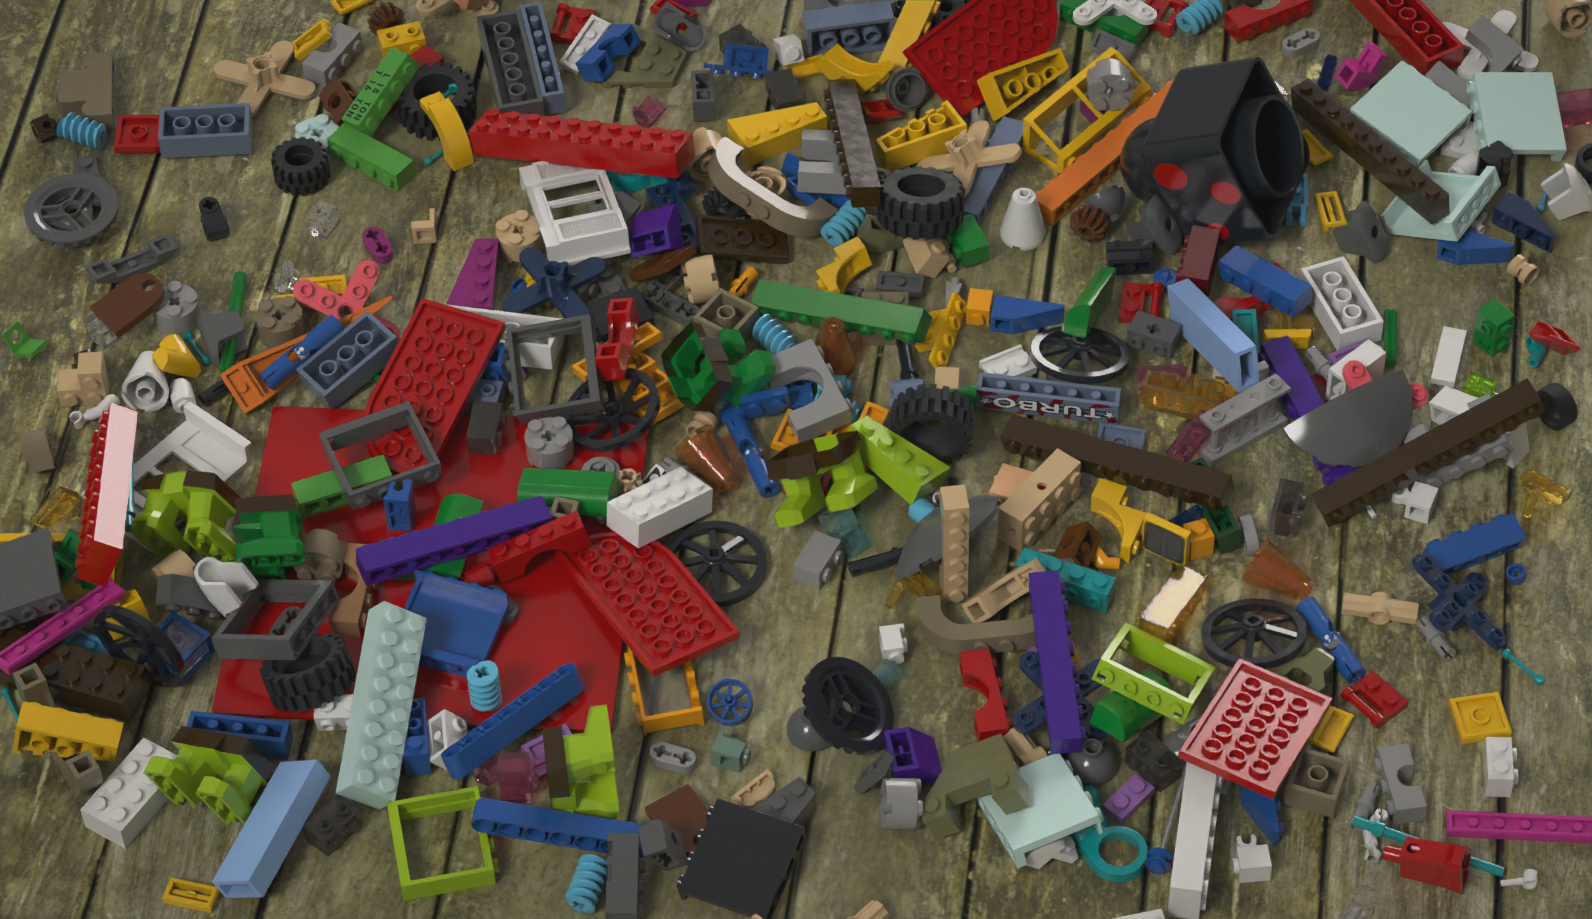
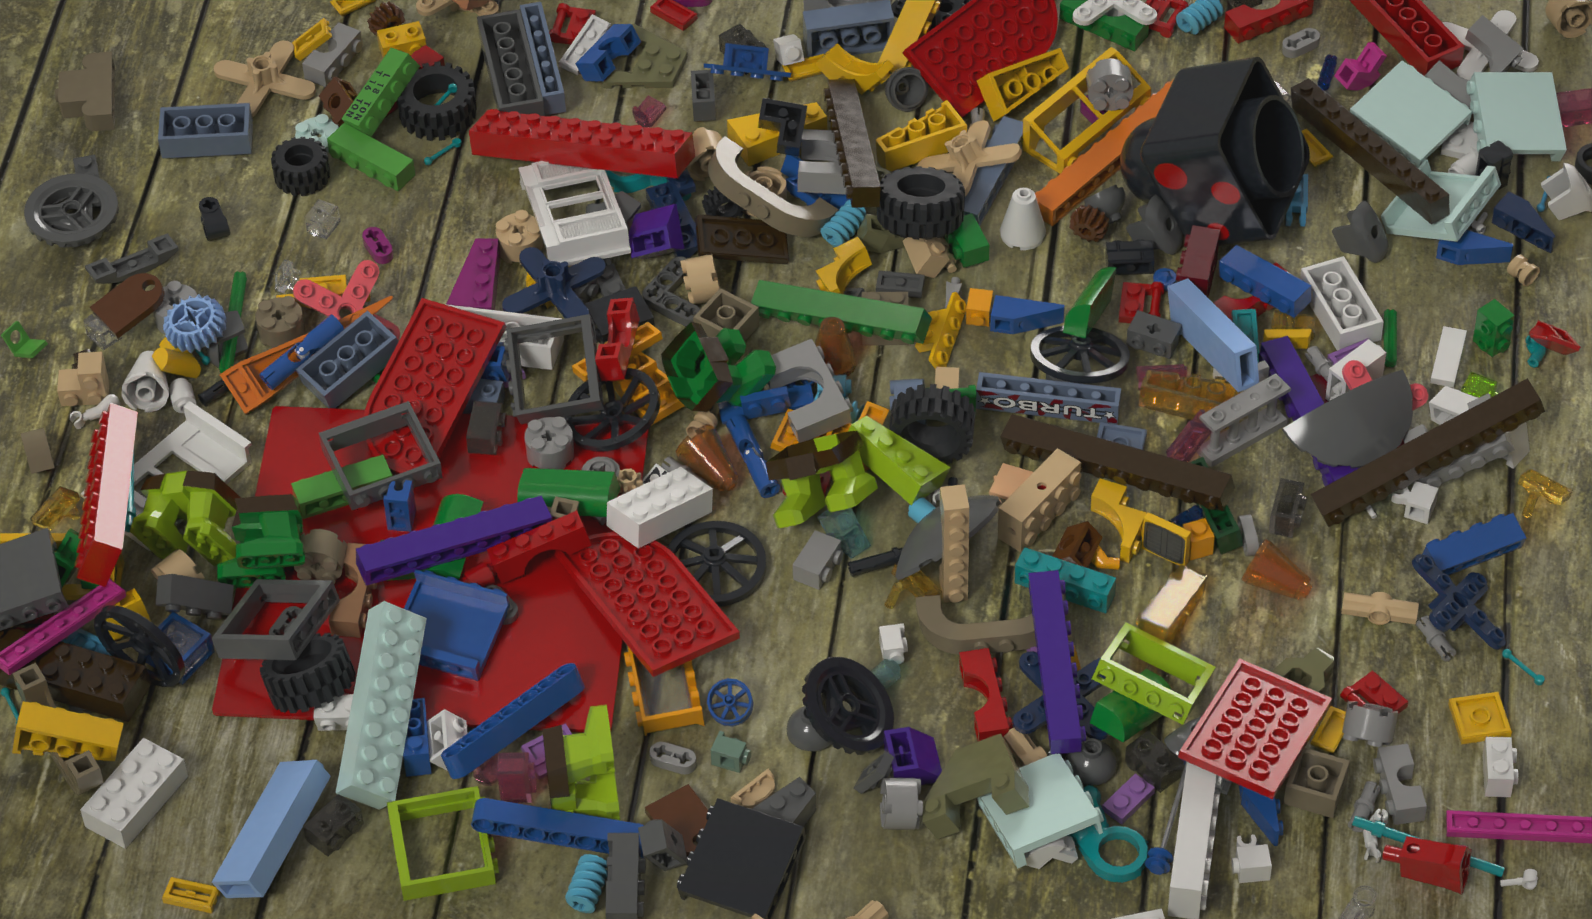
dark brown plate [30,113,57,143] -> none
medium azure piece [57,112,107,151] -> none
red plate [114,115,160,154] -> none
lime piece [143,726,274,826] -> none
blue brick [186,711,293,760] -> none
white piece [194,557,259,618] -> none
tan panel [411,208,436,244] -> none
yellow arch [419,91,474,171] -> none
medium azure piece [467,660,502,712] -> none
blue hinge [511,278,527,294] -> none
reddish brown tile [628,244,697,282] -> none
dark grey piece [650,1,707,51] -> none
light orange pin [728,266,758,298] -> none
medium azure piece [752,314,800,355] -> none
clear smoke brick [765,68,807,110] -> none
red slope [860,99,906,125] -> none
black pin [896,339,919,380] -> none
tan arch [961,558,1045,623] -> none
white plate [979,344,1037,377] -> none
dark grey plate [1089,28,1138,64] -> none
black wheel [1201,598,1307,669] -> none
blue piece [1296,597,1366,684] -> none
yellow tile [1314,191,1347,232] -> none
blue hinge [1506,563,1527,585] -> none
black tyre [1537,383,1578,430] -> none
none -> light blue gear [163,294,227,353]
none -> black brick [758,98,807,157]
none -> light grey brick [1342,701,1398,747]

